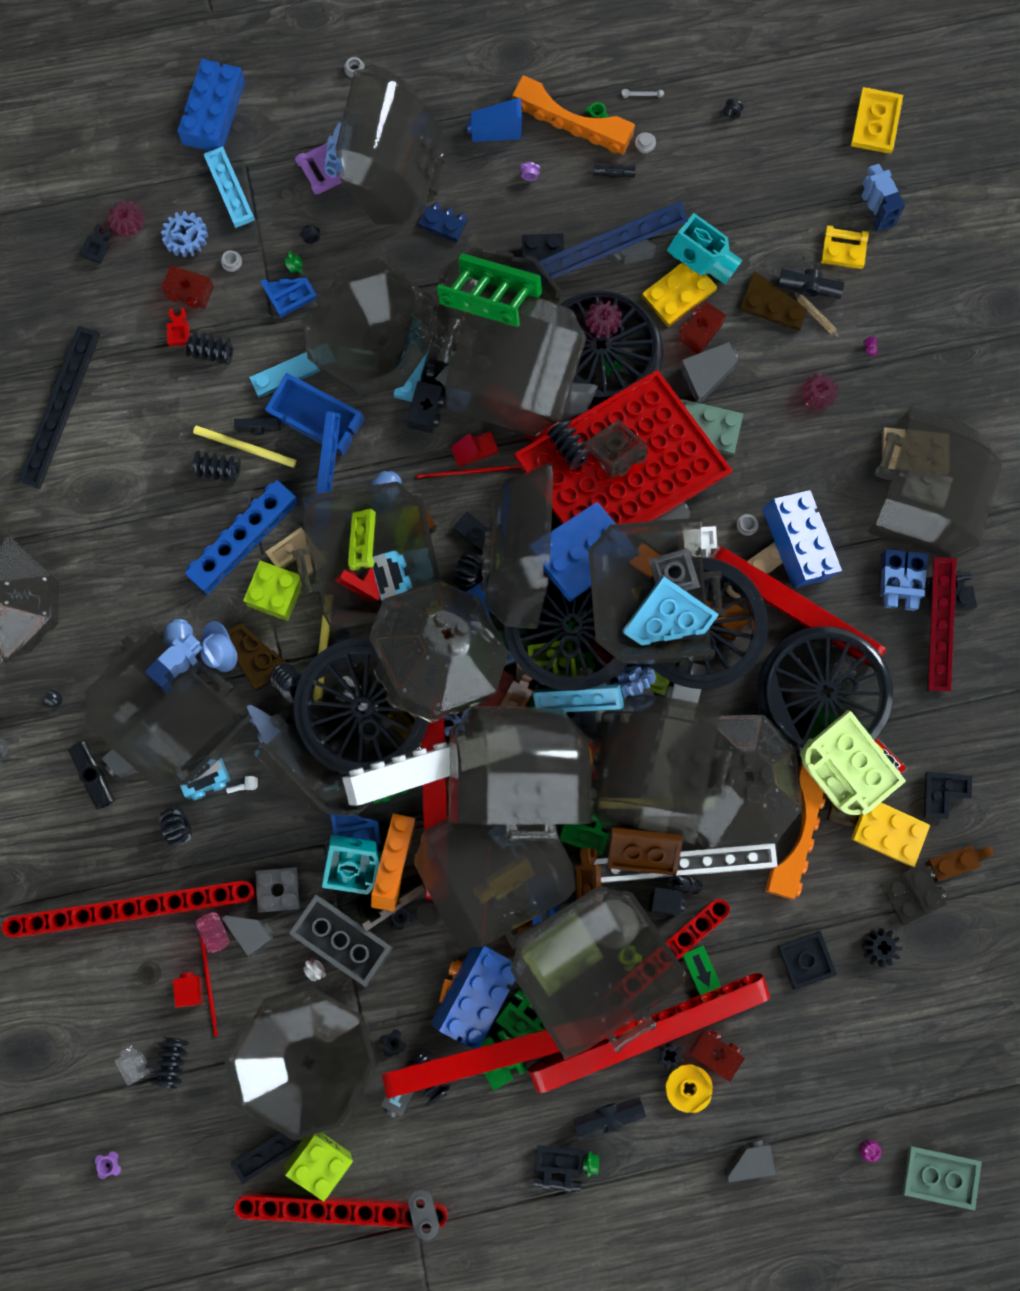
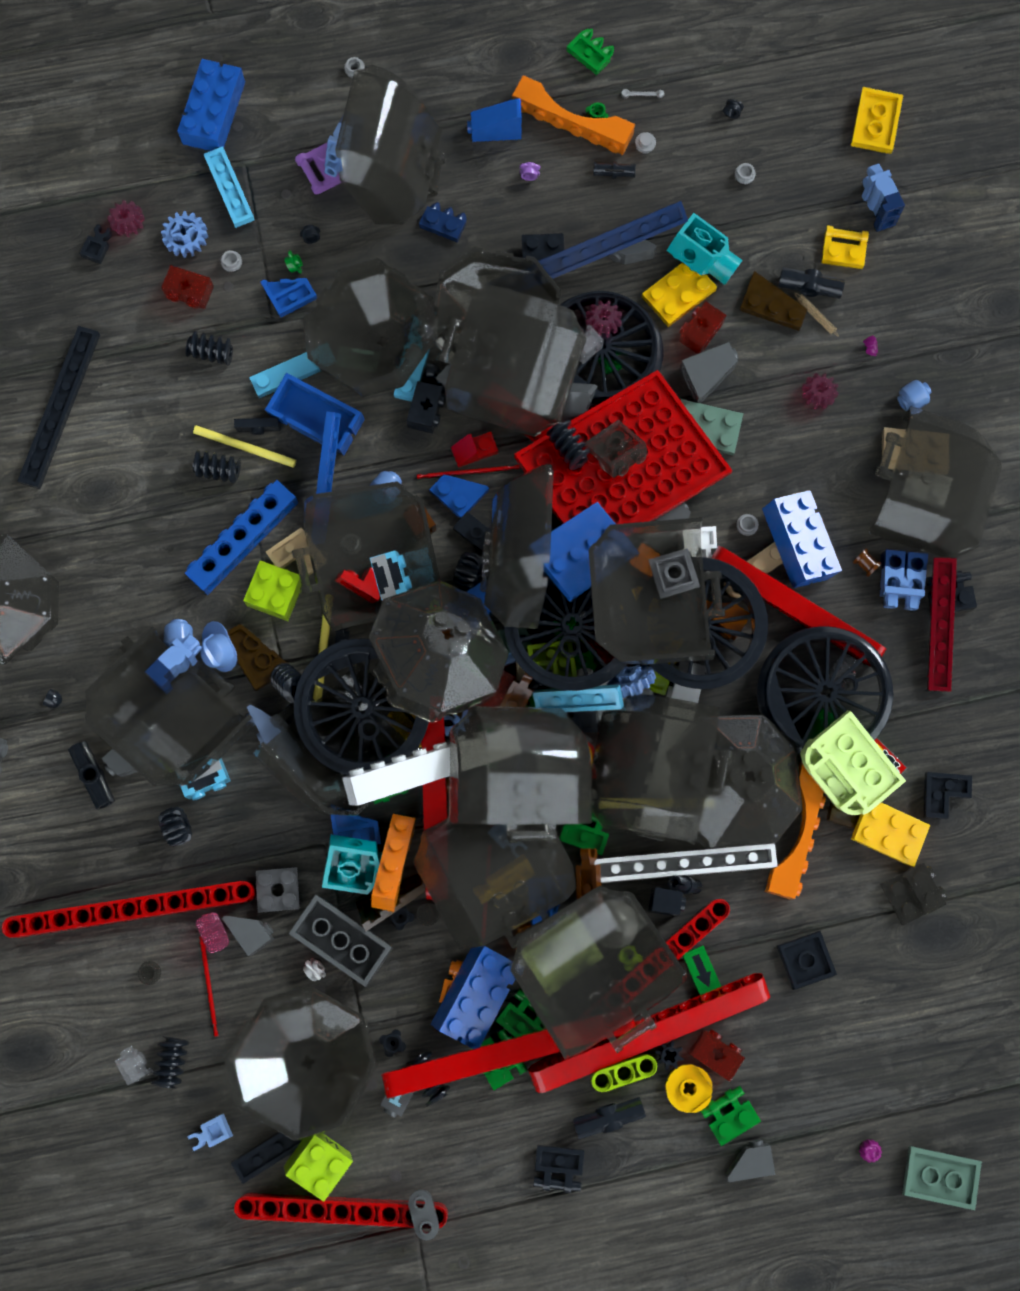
medium lavender plate [95,1151,121,1179] -> none
red plate [167,308,190,346] -> none
red brick [173,972,203,1008] -> none
white hand [226,776,258,794] -> none
lime plate [348,509,376,571] -> none
green fence [437,253,542,327] -> none
green plate [583,1151,599,1177] -> none
reddish brown tile [607,828,683,875] -> none
medium azure plate [622,575,718,645] -> none
black gear [861,928,902,968] -> none
reddish brown plate [928,845,995,882] -> none
none -> light blue plate [188,1114,233,1151]
none -> blue wing [429,474,489,519]
none -> green plate [566,29,614,76]
none -> clear brick [569,324,604,364]
none -> lime beam [590,1054,657,1092]
none -> green plate [700,1086,761,1146]
none -> light grey plate [735,163,756,184]
none -> reddish brown bush [852,548,882,577]
none -> medium blue head [897,380,931,412]

